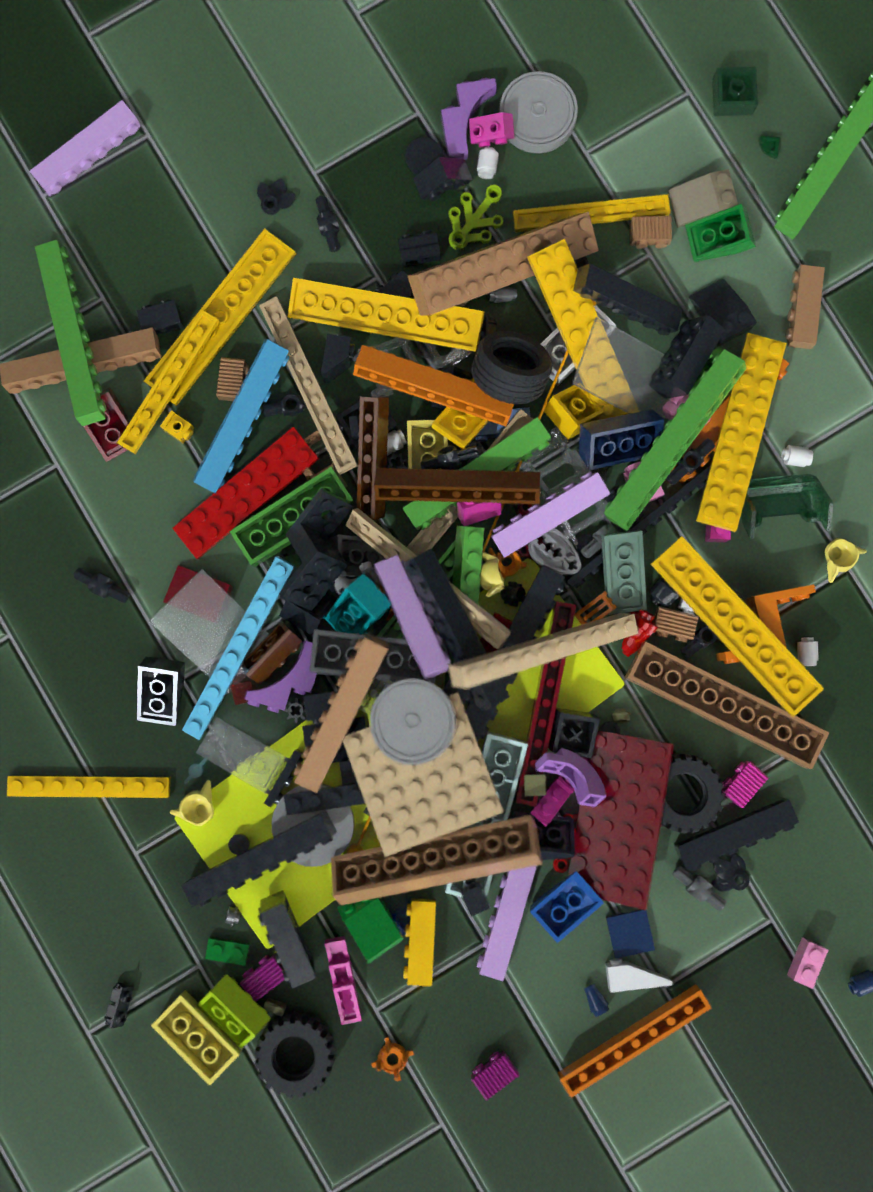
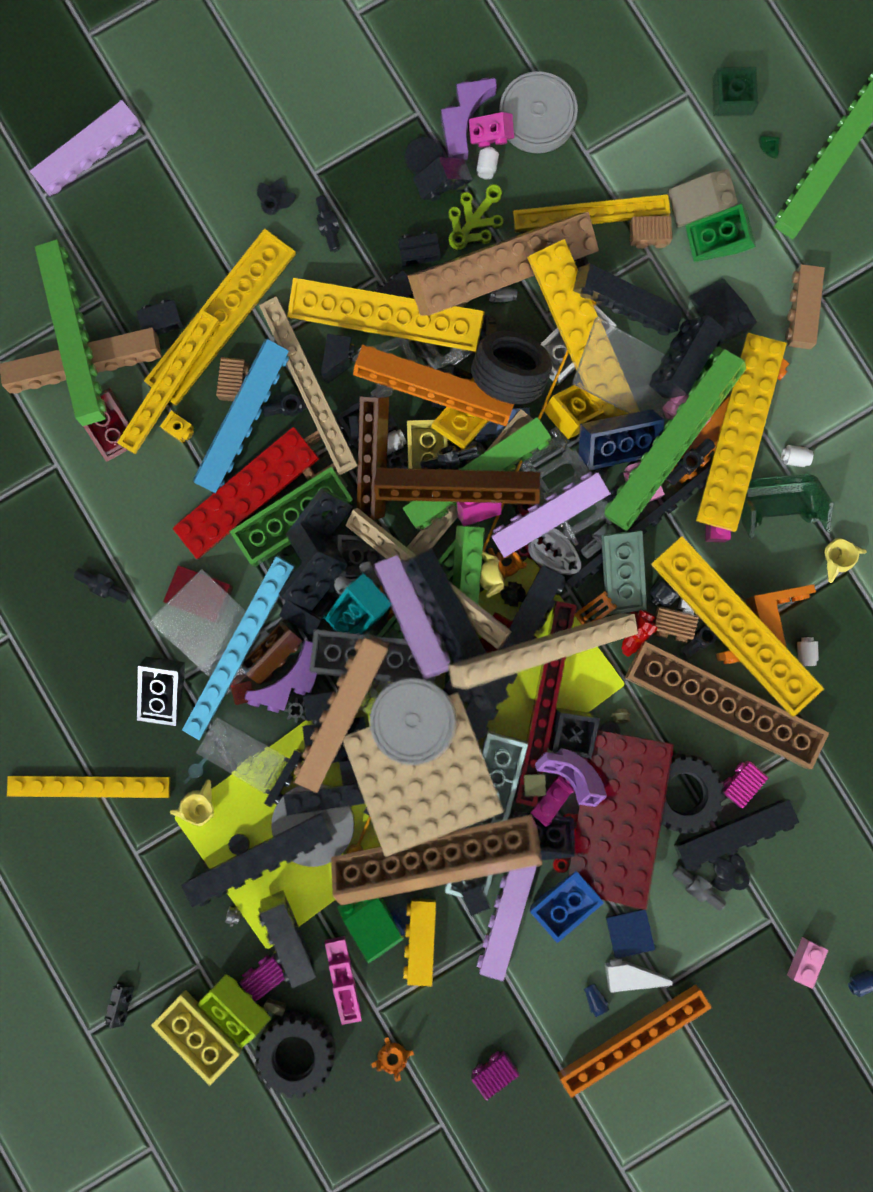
green plate [205,937,250,966] -> none

